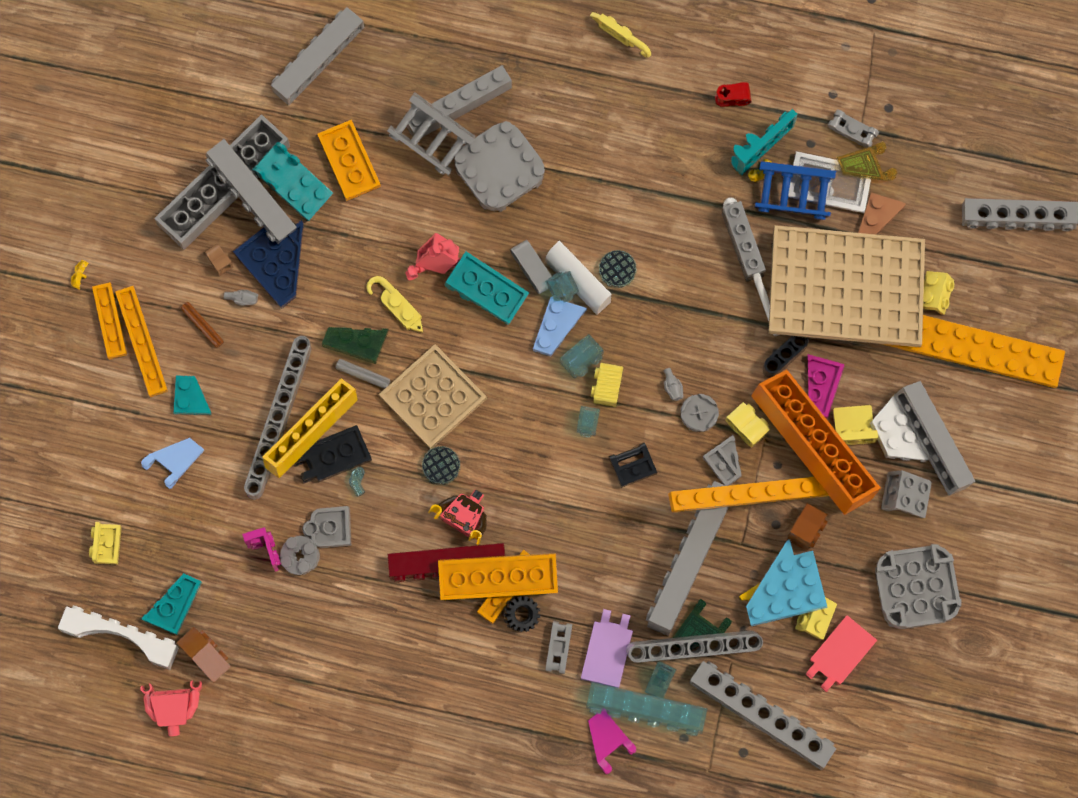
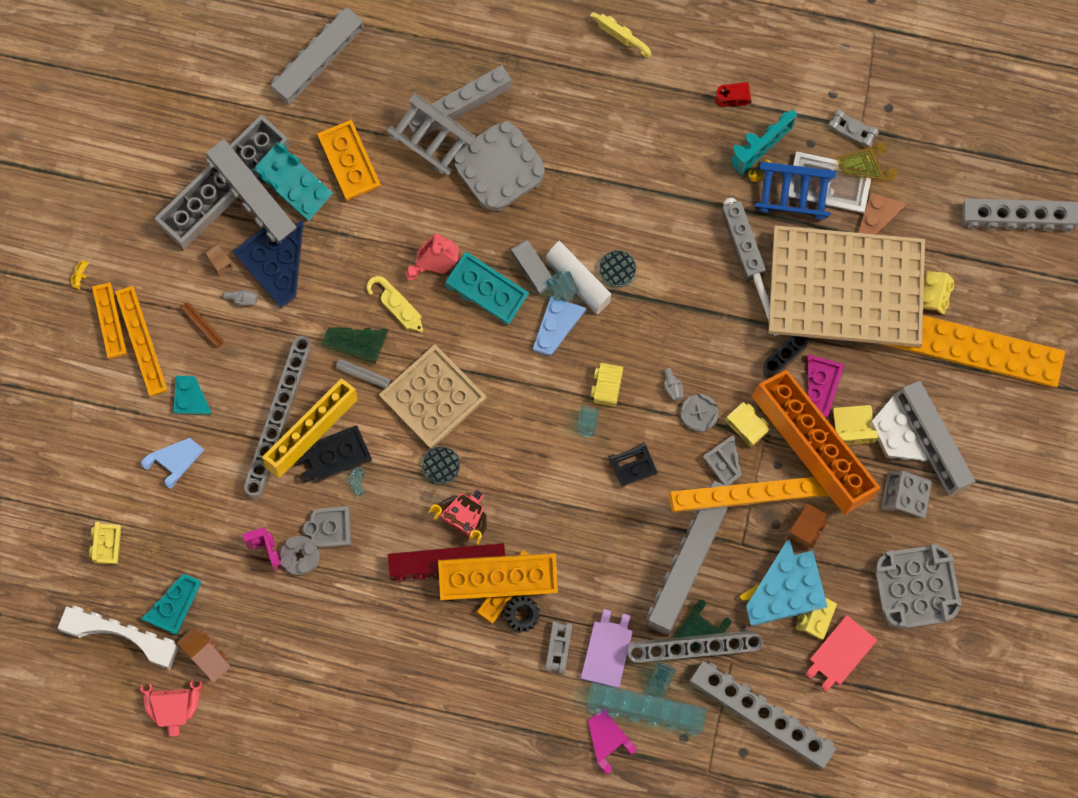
clear light blue brick [560,334,604,379] -> none

